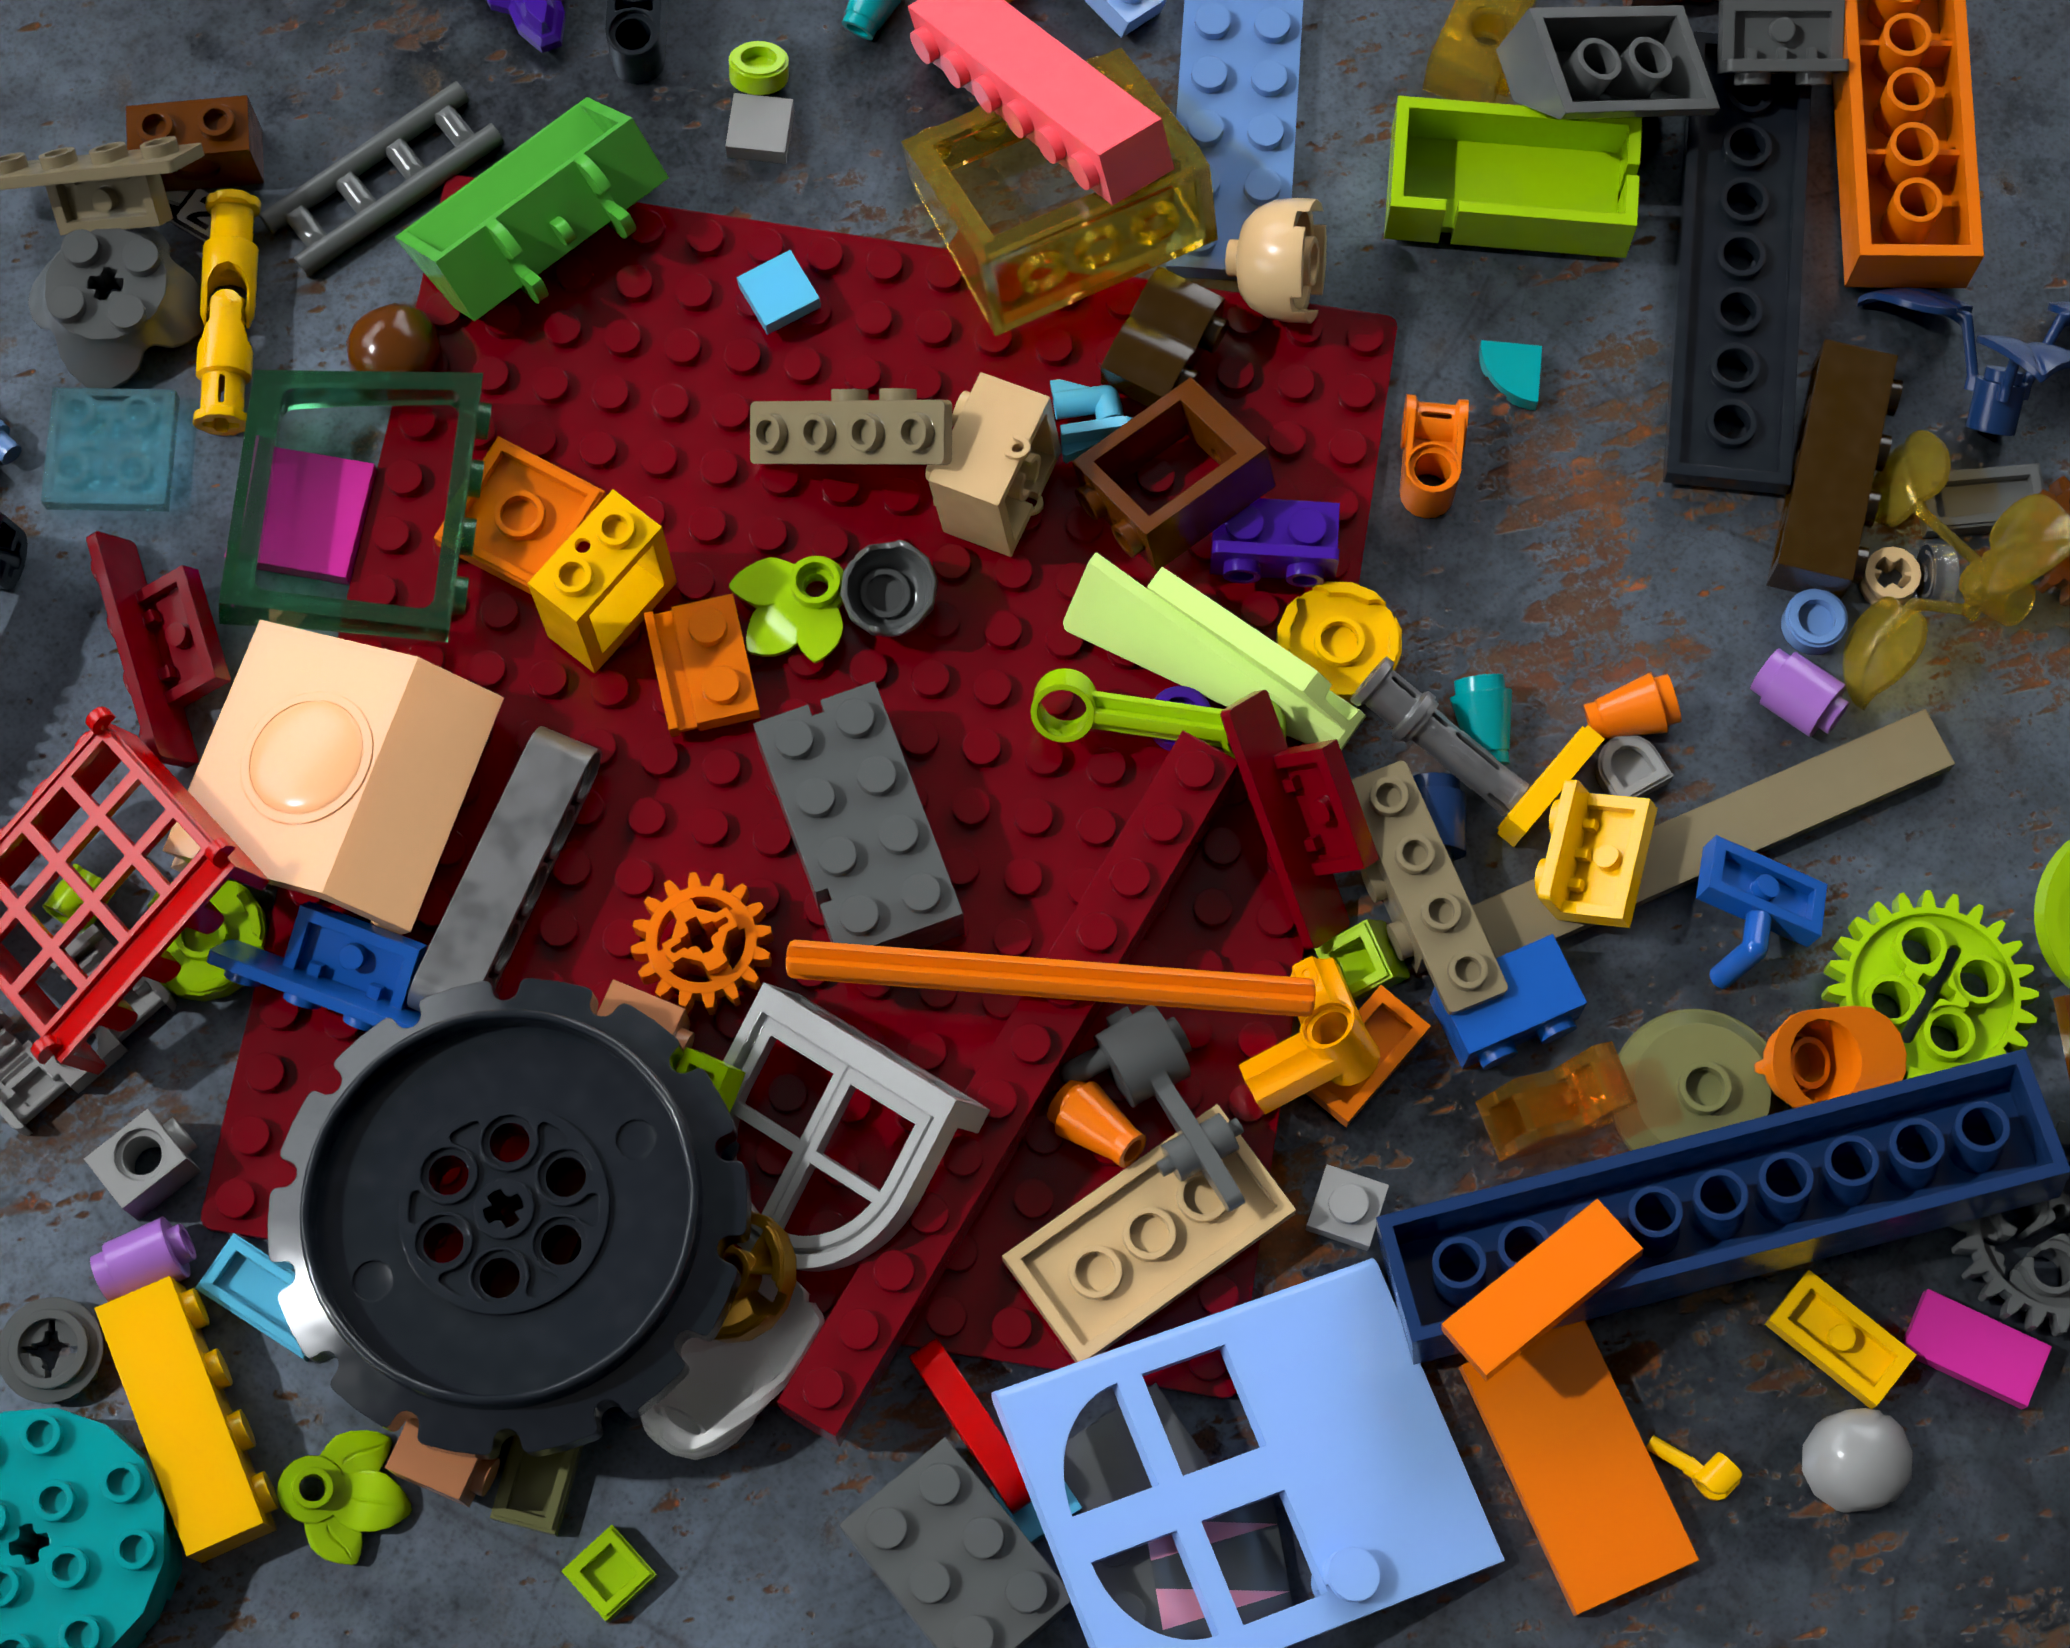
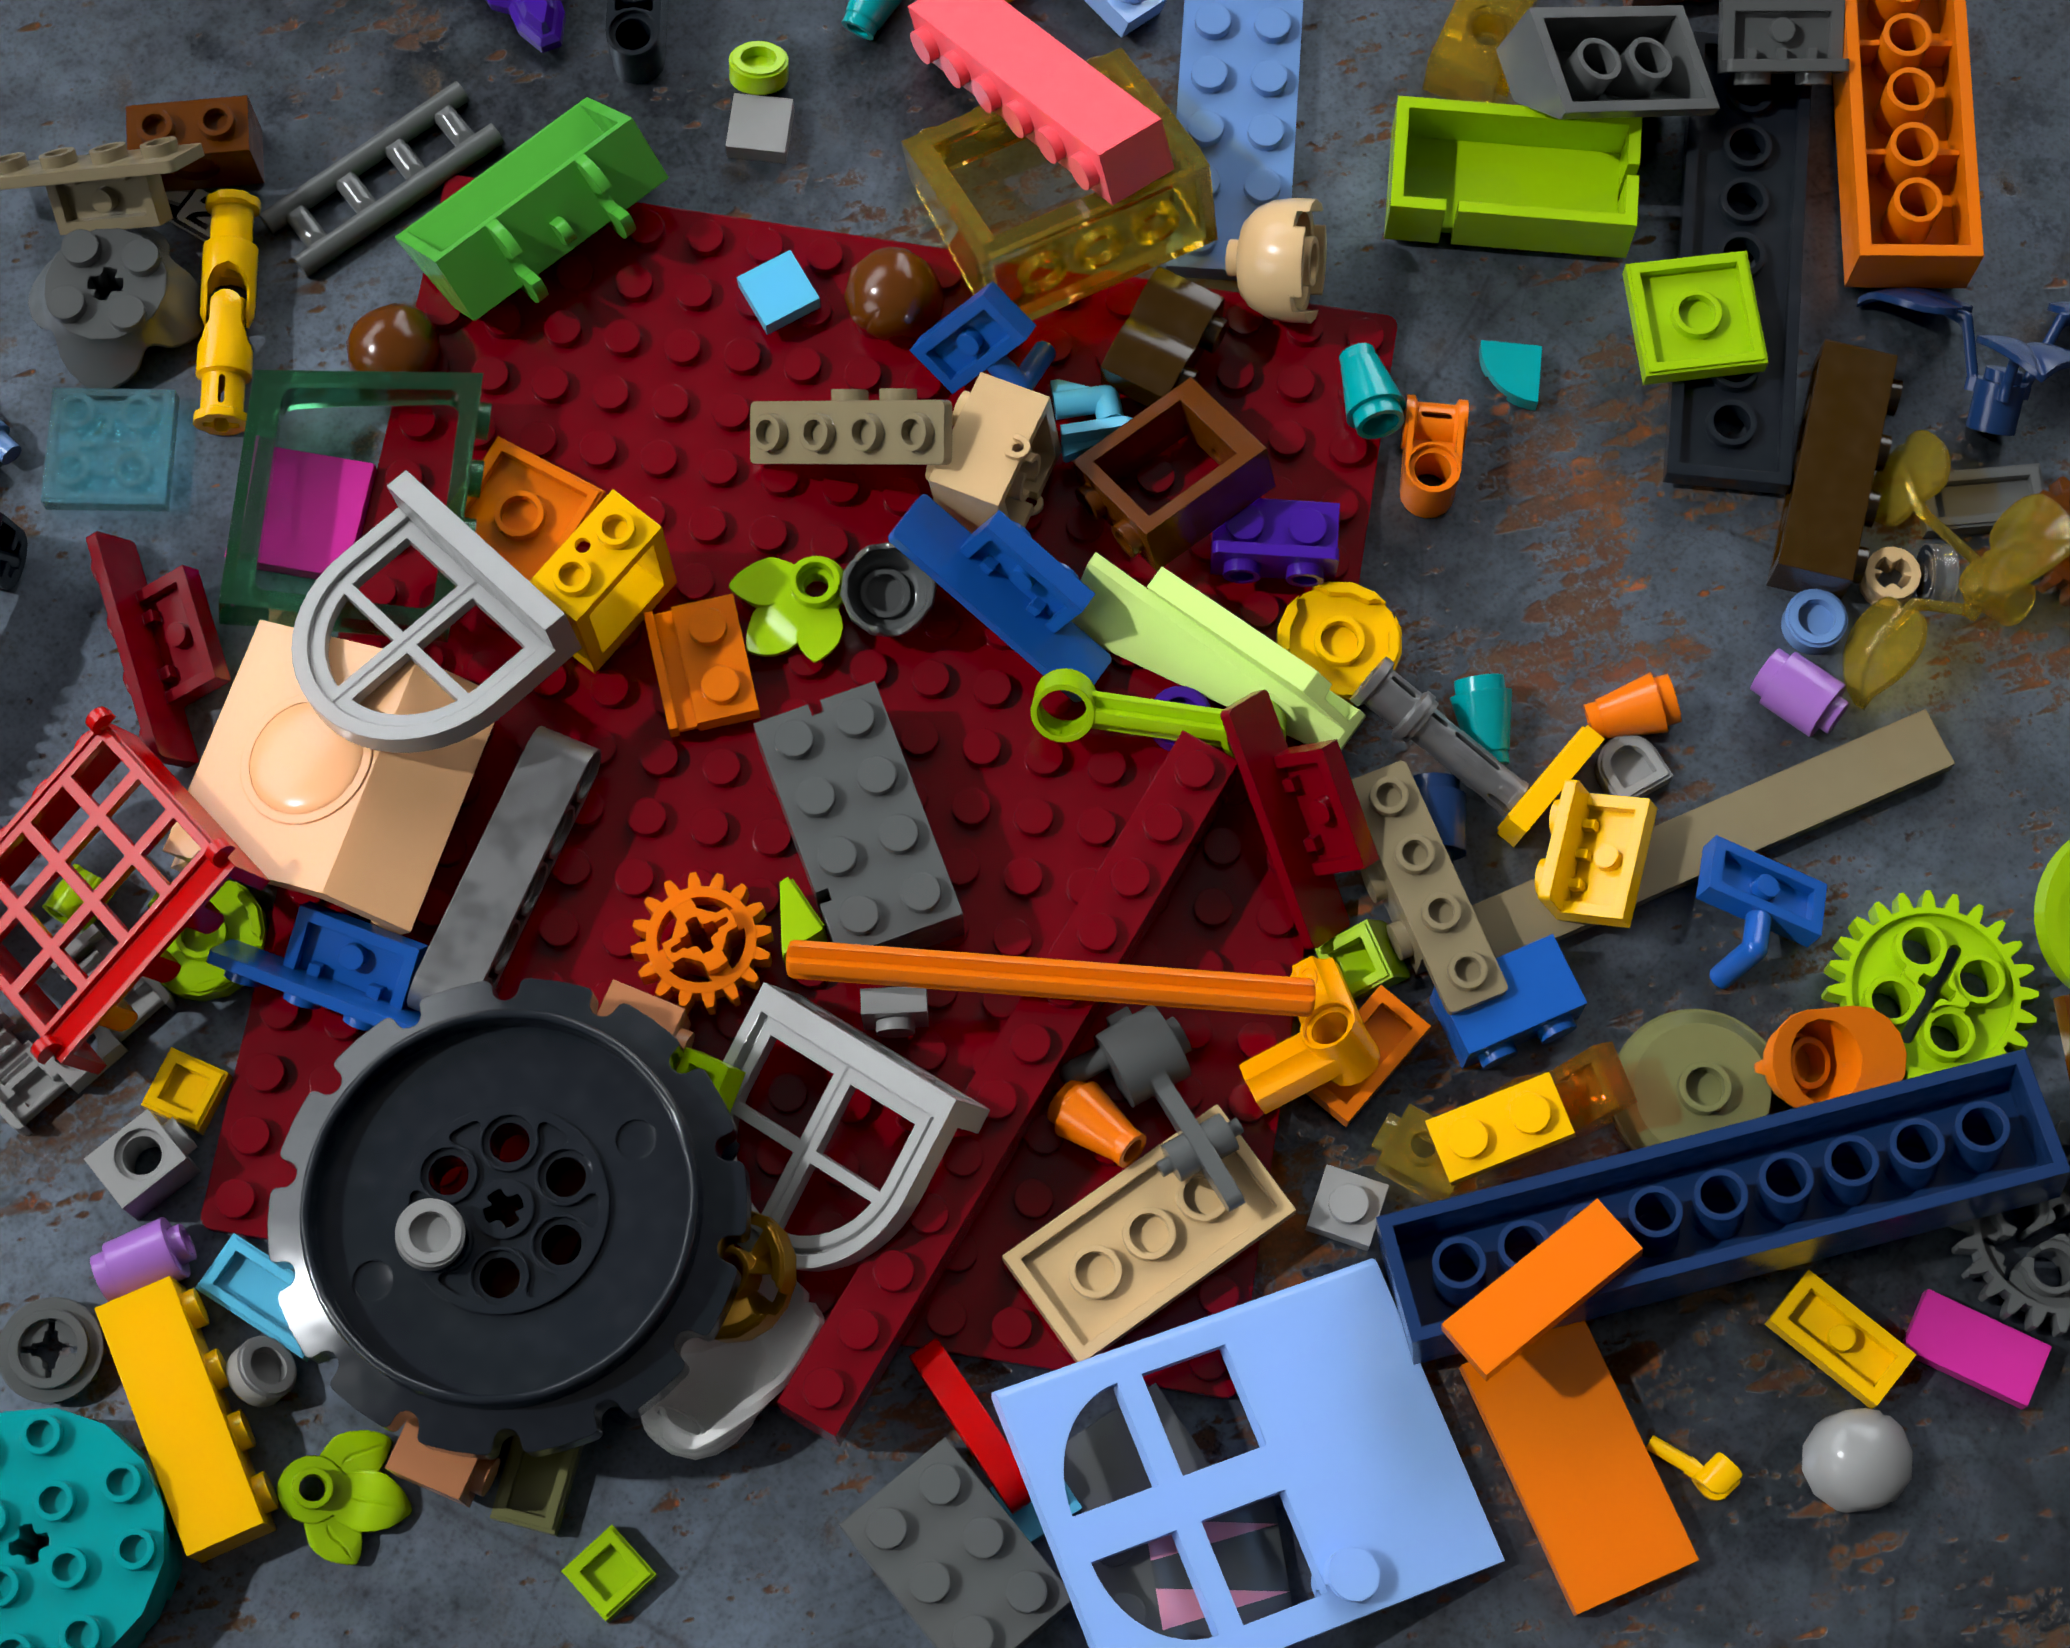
none -> yellow tile [141,1047,233,1135]
none -> light grey tile [226,1336,297,1407]
none -> window [291,470,582,753]
none -> light grey tile [395,1198,465,1271]
none -> lime slope [780,877,828,967]
none -> reddish brown hair [844,247,945,341]
none -> light grey plate [860,987,929,1038]
none -> blue bracket [888,494,1112,703]
none -> blue plate [909,281,1056,394]
none -> teal cone [1339,343,1406,439]
none -> clear yellow brick [1371,1103,1455,1202]
none -> yellow plate [1425,1072,1576,1186]
none -> lime tile [1622,250,1769,385]

